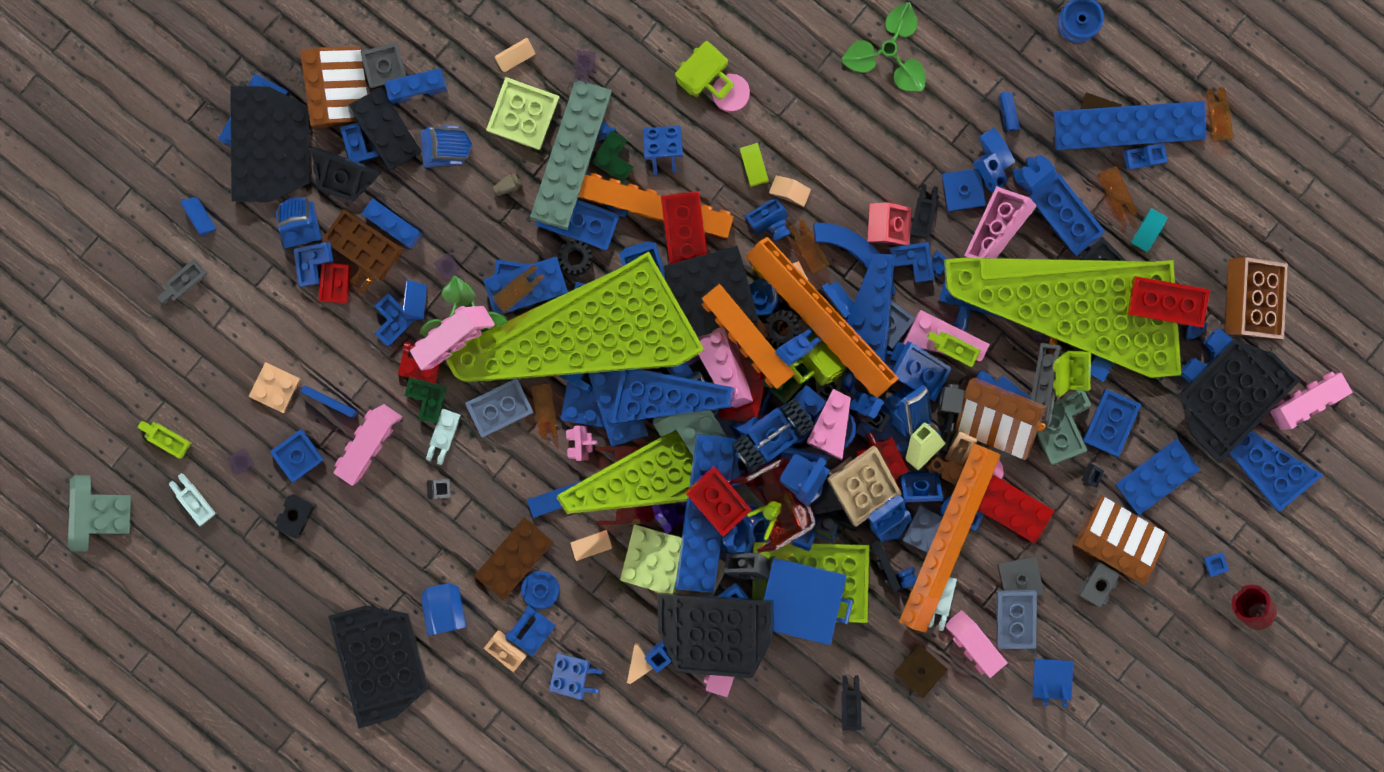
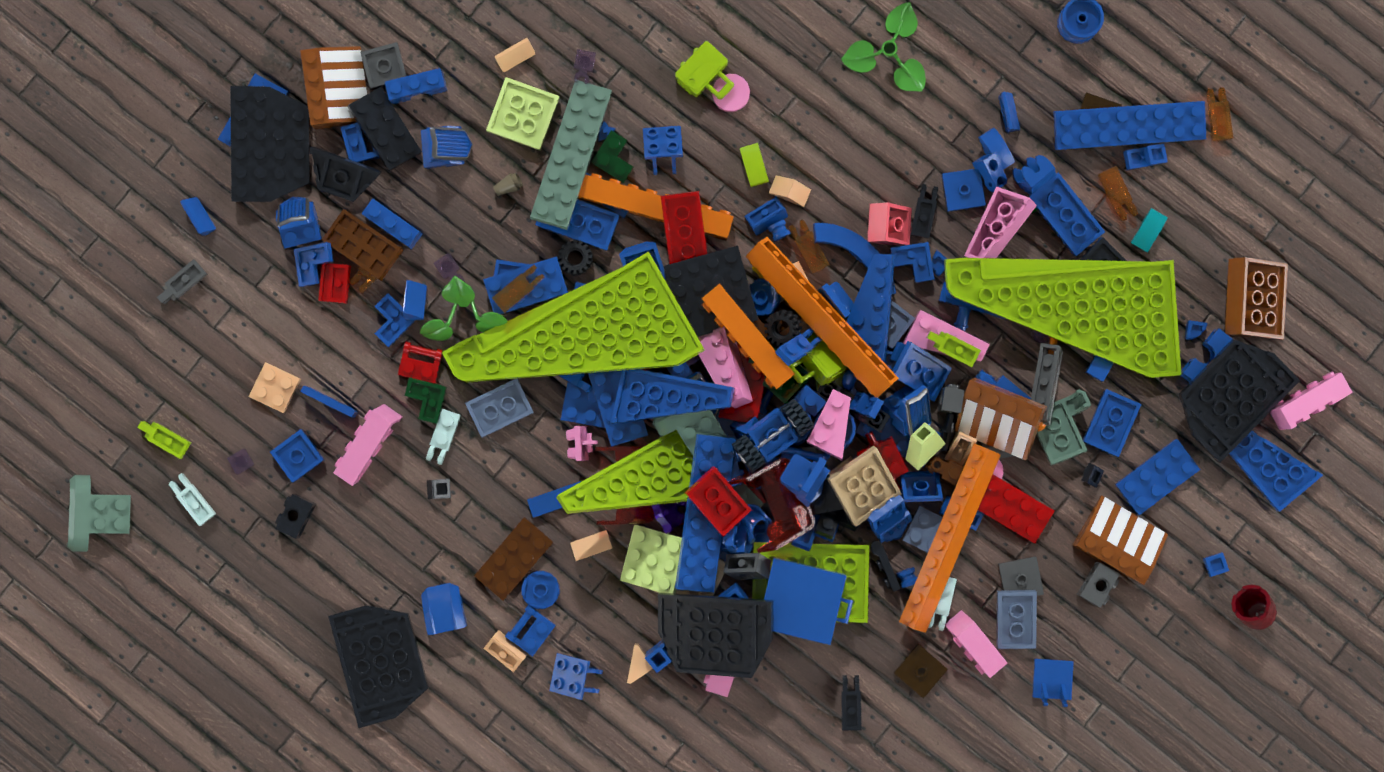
bright pink wedge [410,306,495,370] -> none
clear orange hinge [531,383,558,439] -> none
lime plant [747,501,781,541] -> none
lime bracket [1053,350,1091,397] -> none
red plate [1127,276,1210,328] -> none

